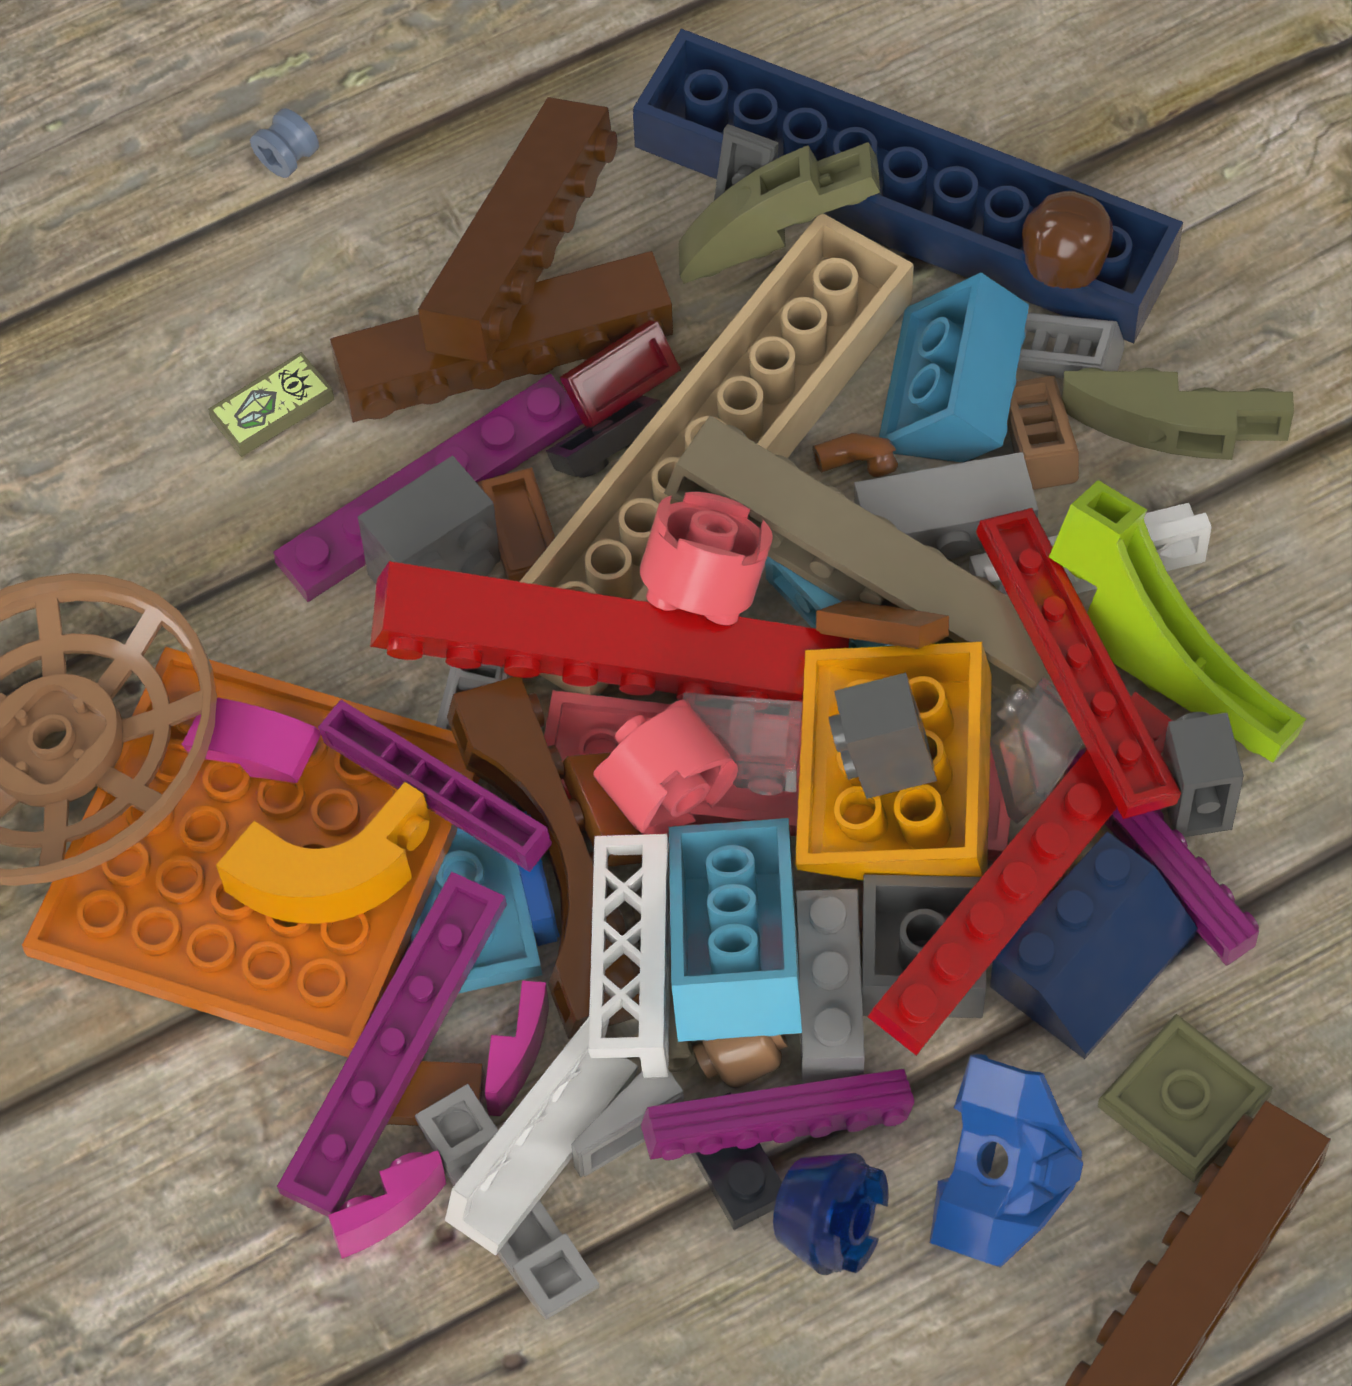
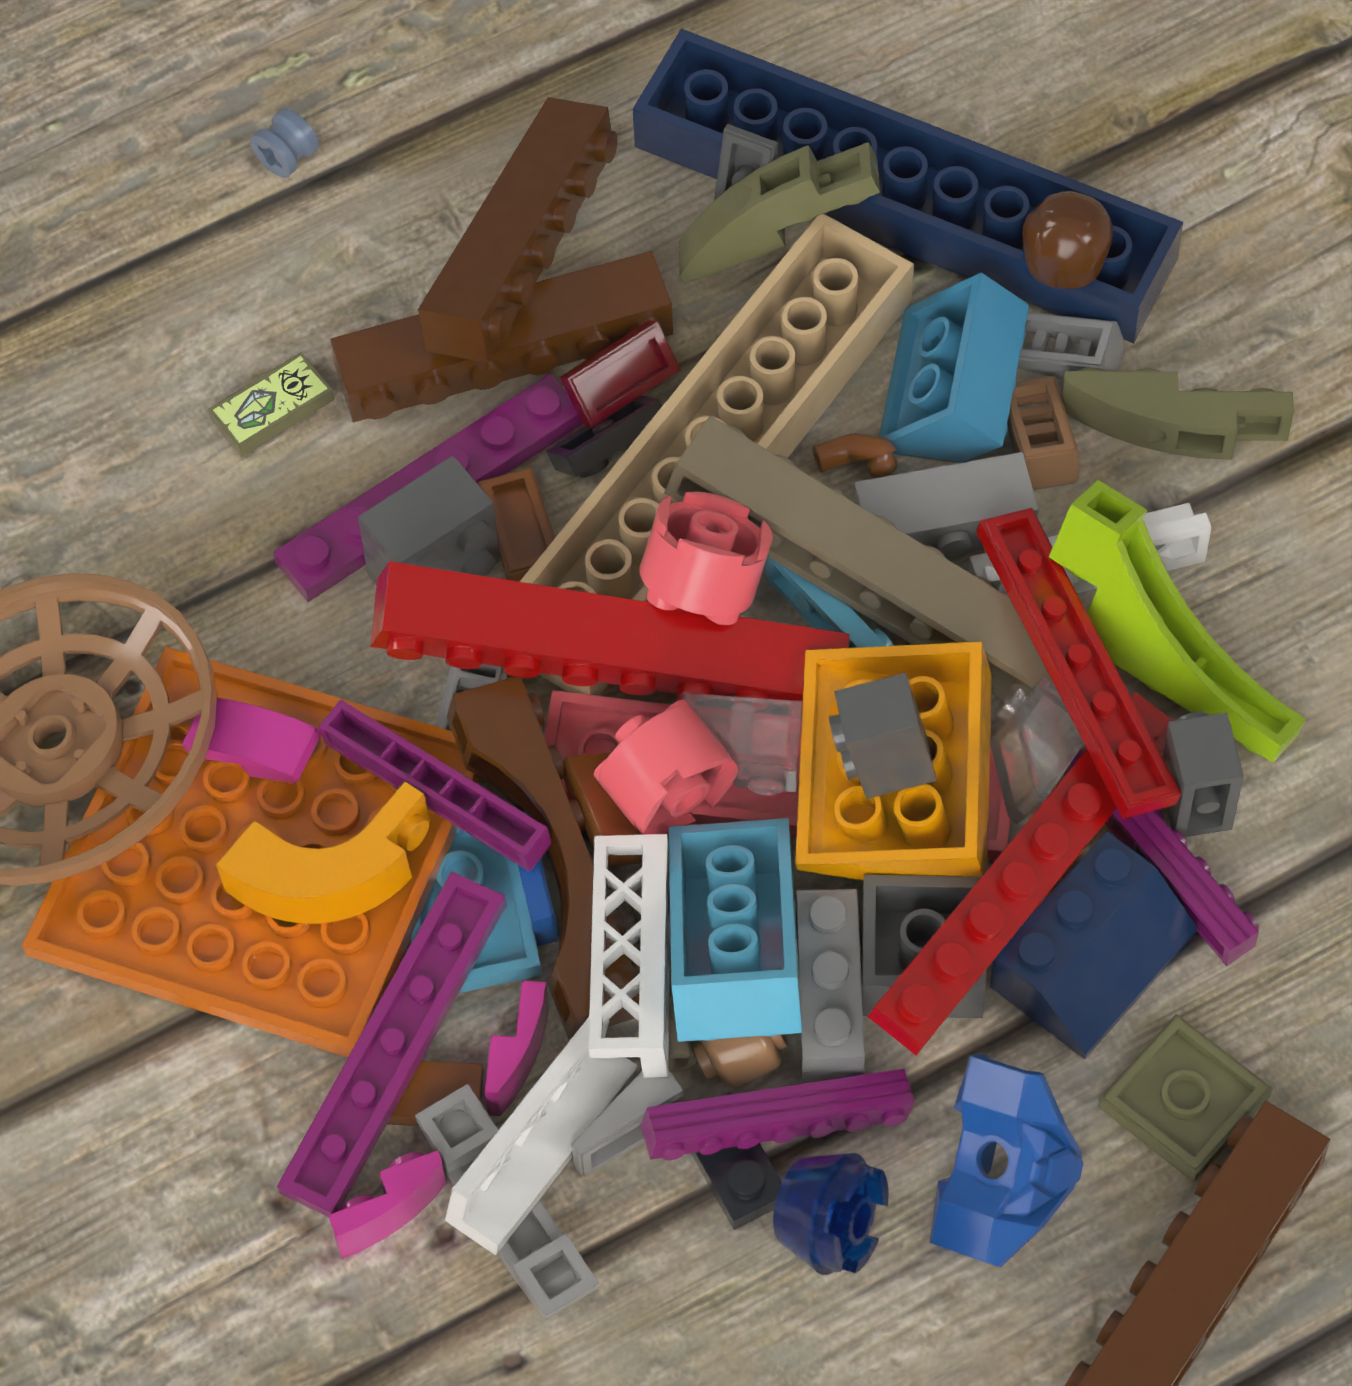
dark orange tile [816,600,949,649] -> none

